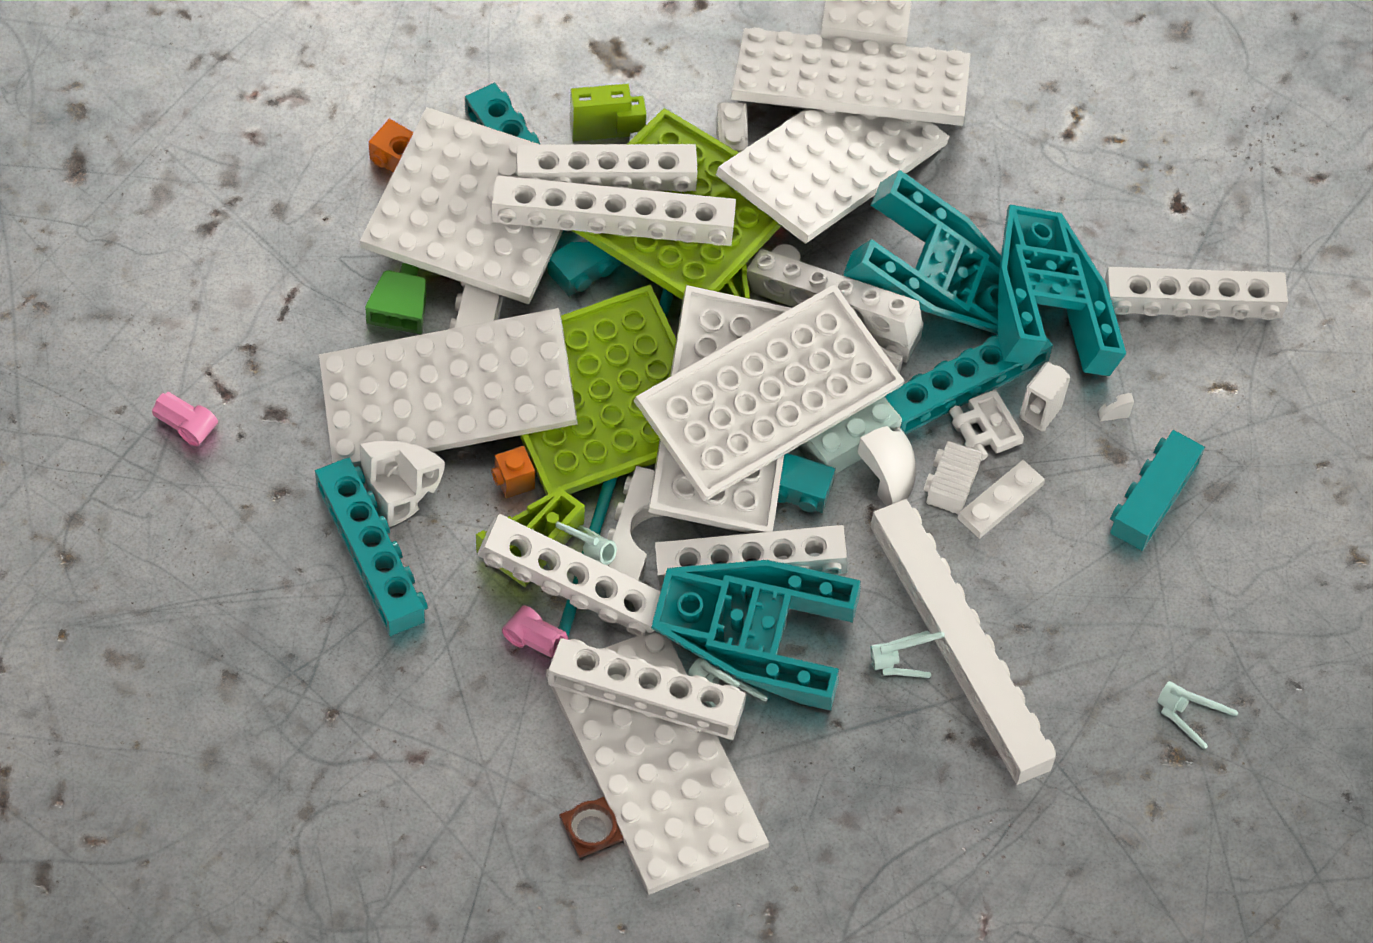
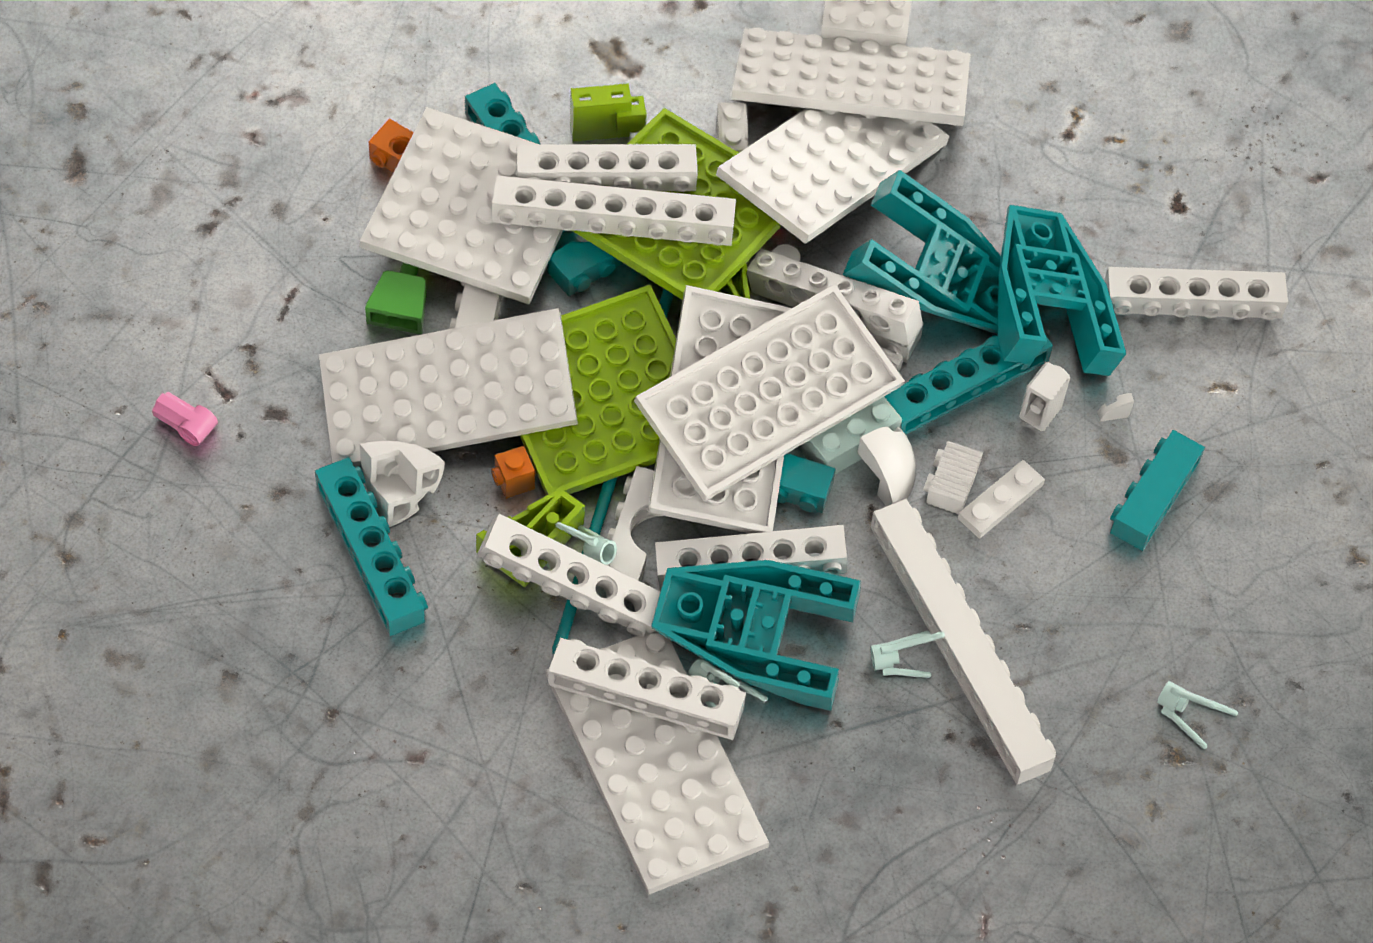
bright pink piece [501,605,568,658] -> none
copper piece [559,797,624,858] -> none
white plate [949,389,1024,461] -> none

